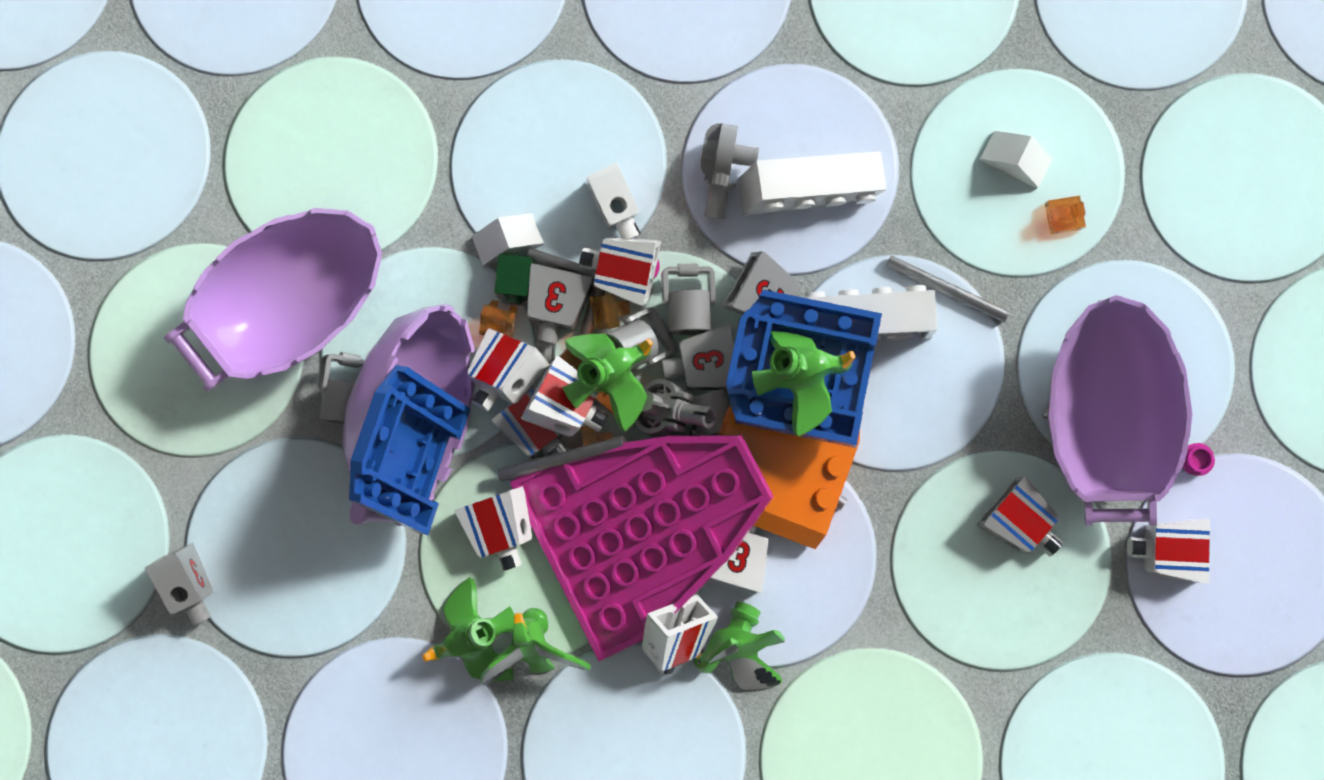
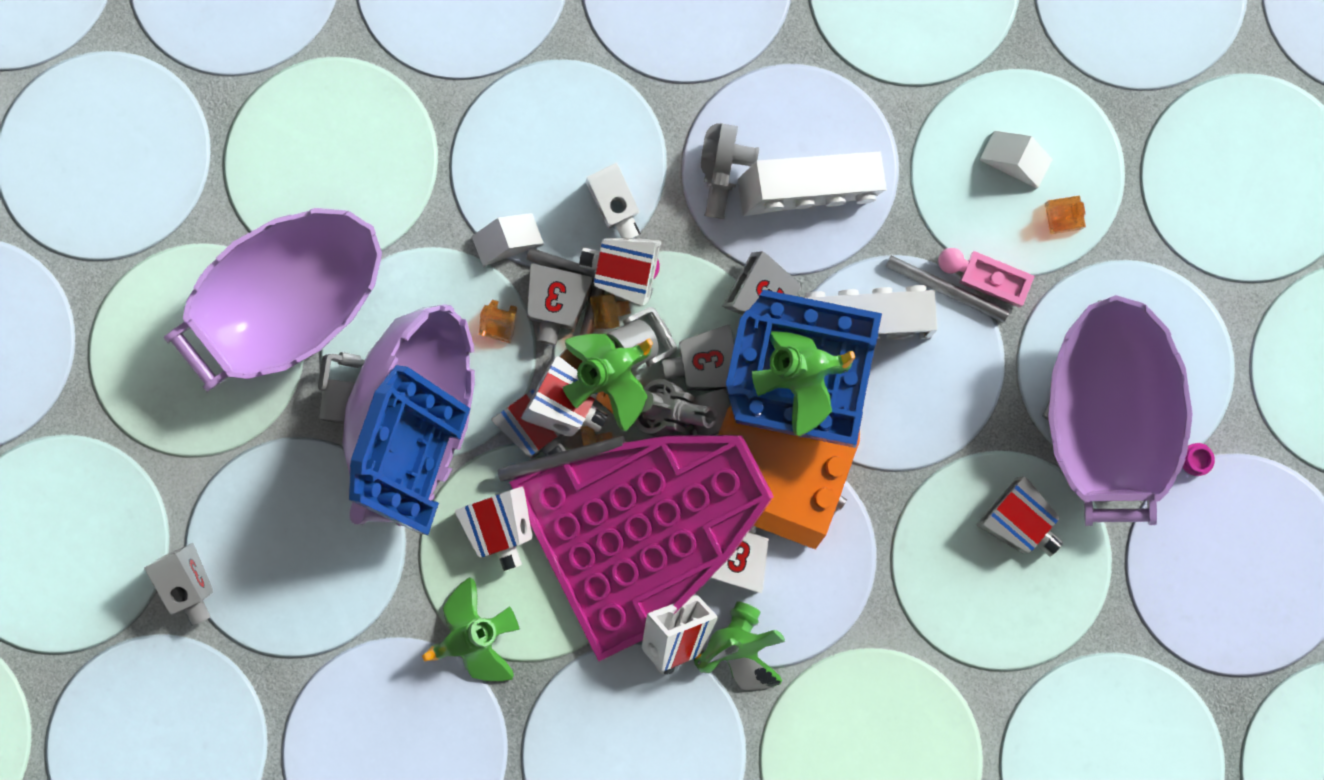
white torso [468,328,549,412] -> none
bright green animal [480,608,591,686] -> none
dark green brick [494,254,535,305] -> none
light grey piece [661,264,716,335] -> none
torso [1127,519,1210,583] -> none
none -> bright pink plate [938,248,1035,308]

